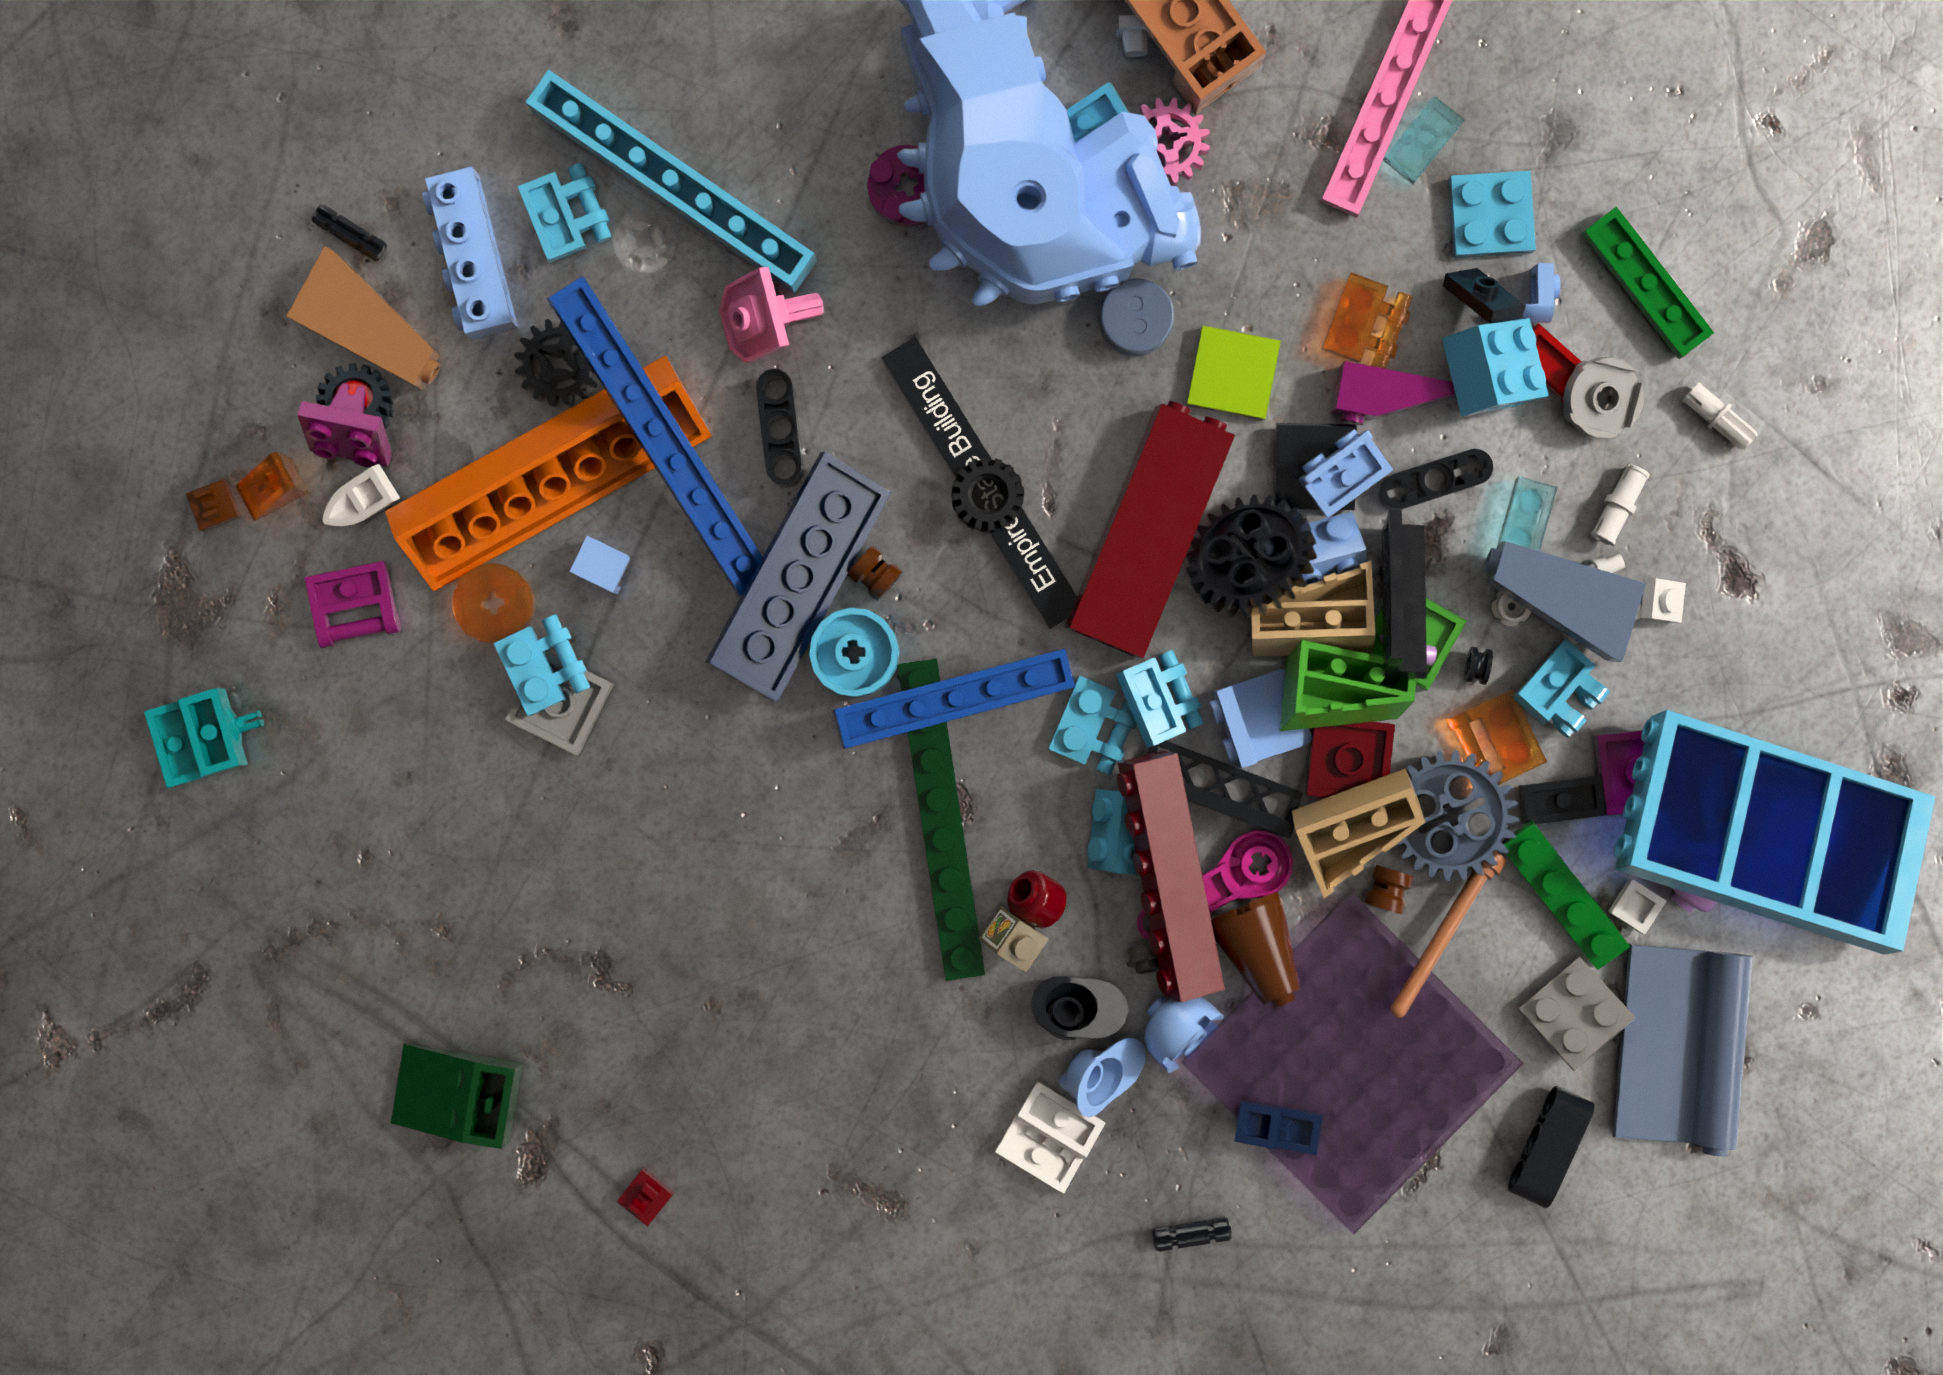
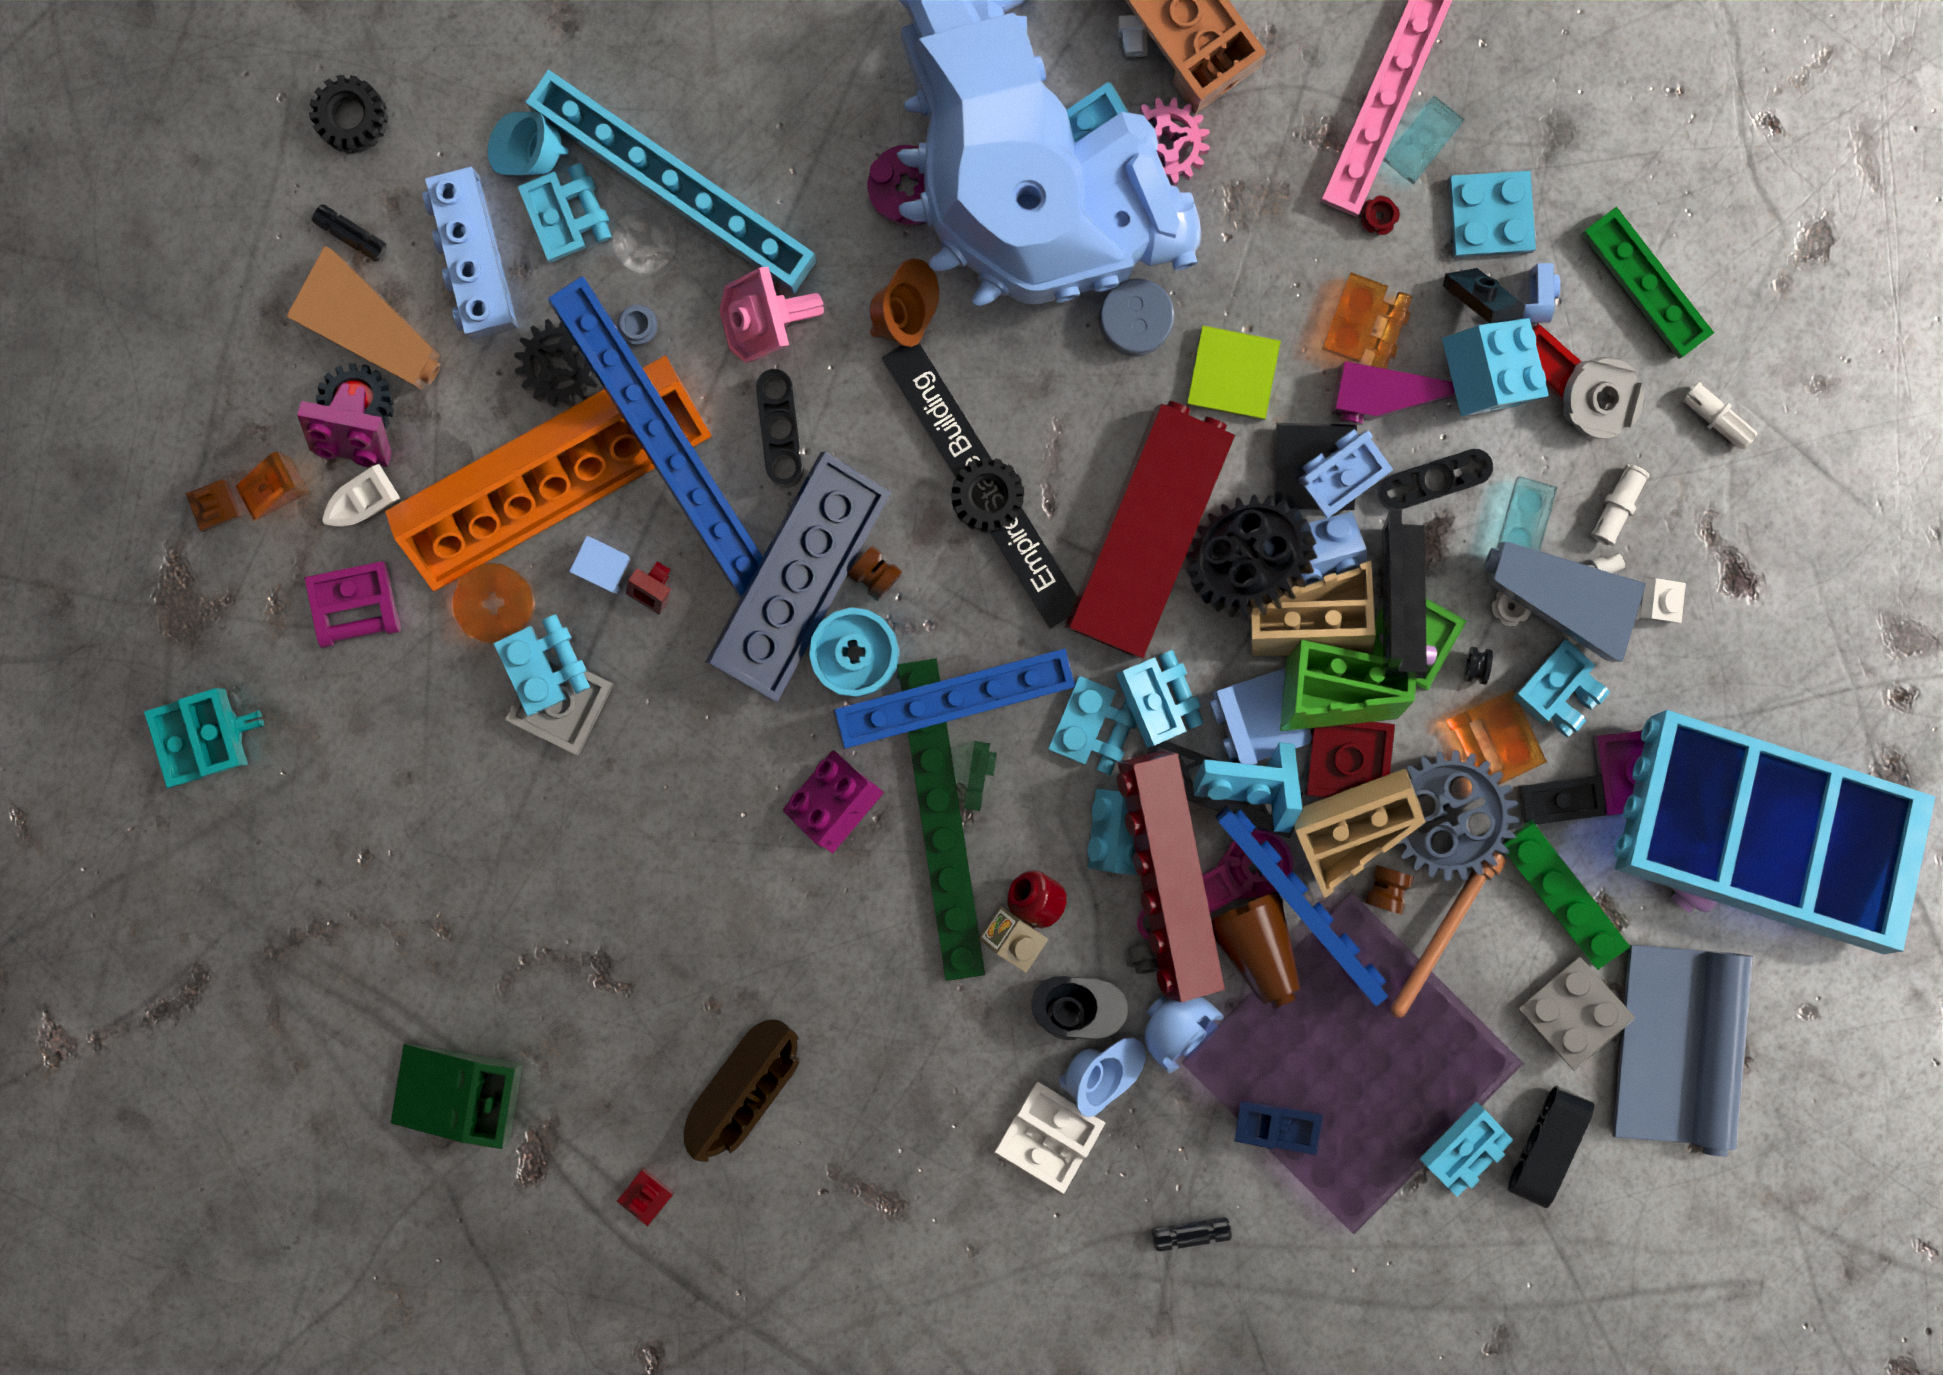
white plate [1608,878,1666,935] -> none
none -> black tyre [309,75,388,153]
none -> medium azure piece [488,111,569,175]
none -> sand blue plate [617,305,658,345]
none -> dark red tile [626,561,671,615]
none -> dark brown brick [684,1019,800,1162]
none -> magenta bracket [783,750,884,854]
none -> dark orange piece [869,258,939,347]
none -> clear green plate [964,741,997,811]
none -> medium azure bracket [1193,742,1303,833]
none -> blue plate [1215,806,1388,1006]
none -> dark red plate [1360,196,1400,235]
none -> medium azure plate [1420,1102,1514,1197]

